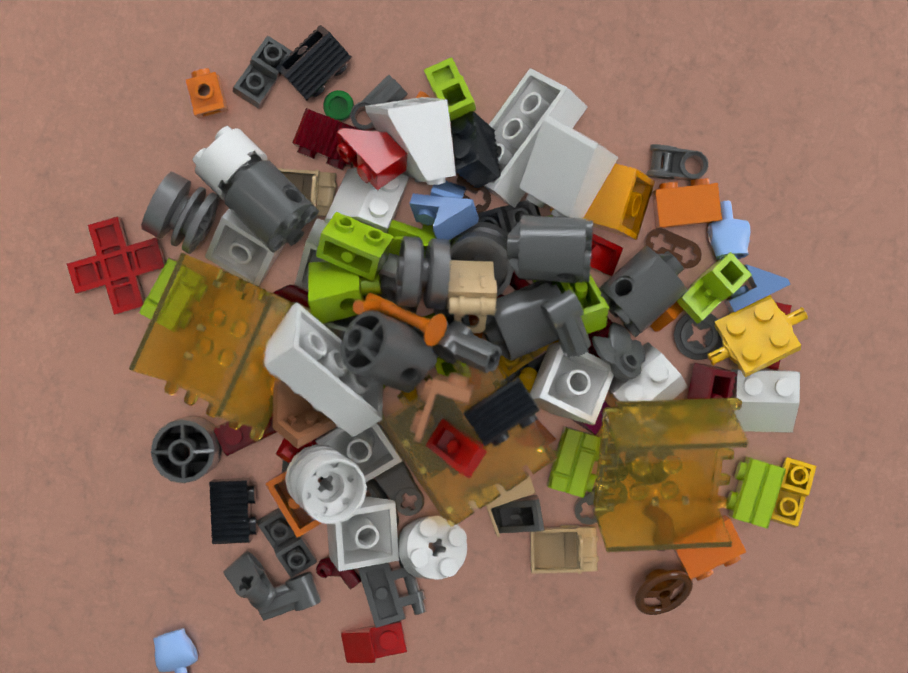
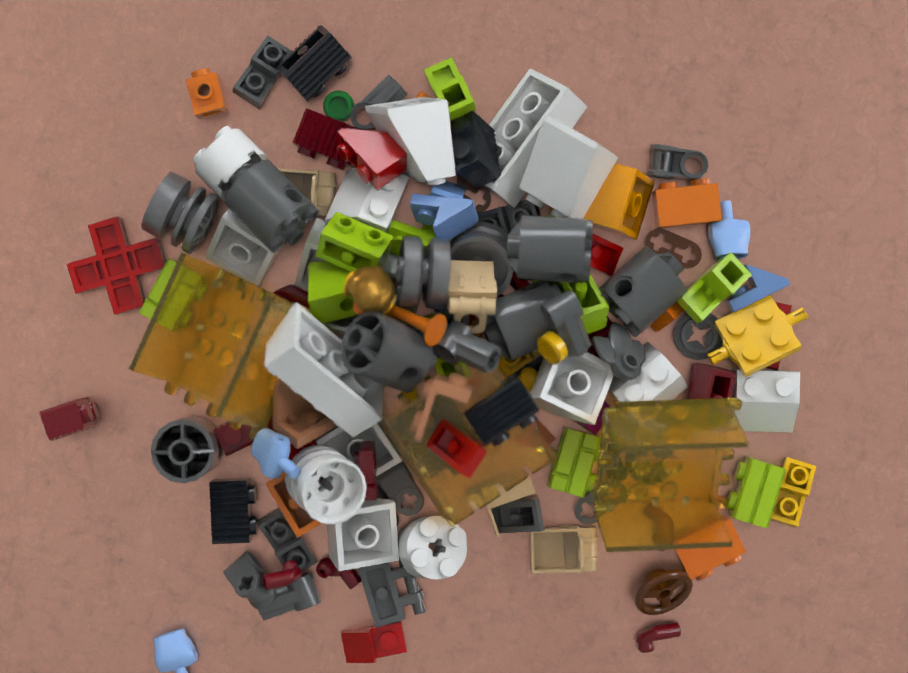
none -> dark red brick [40,397,100,441]
none -> light blue piece [251,428,301,479]
none -> dark red arm [262,560,302,591]
none -> pearl gold hair [343,265,397,314]
none -> dark red plate [354,441,378,501]
none -> yellow tile [537,331,568,364]
none -> dark red arm [636,622,681,653]

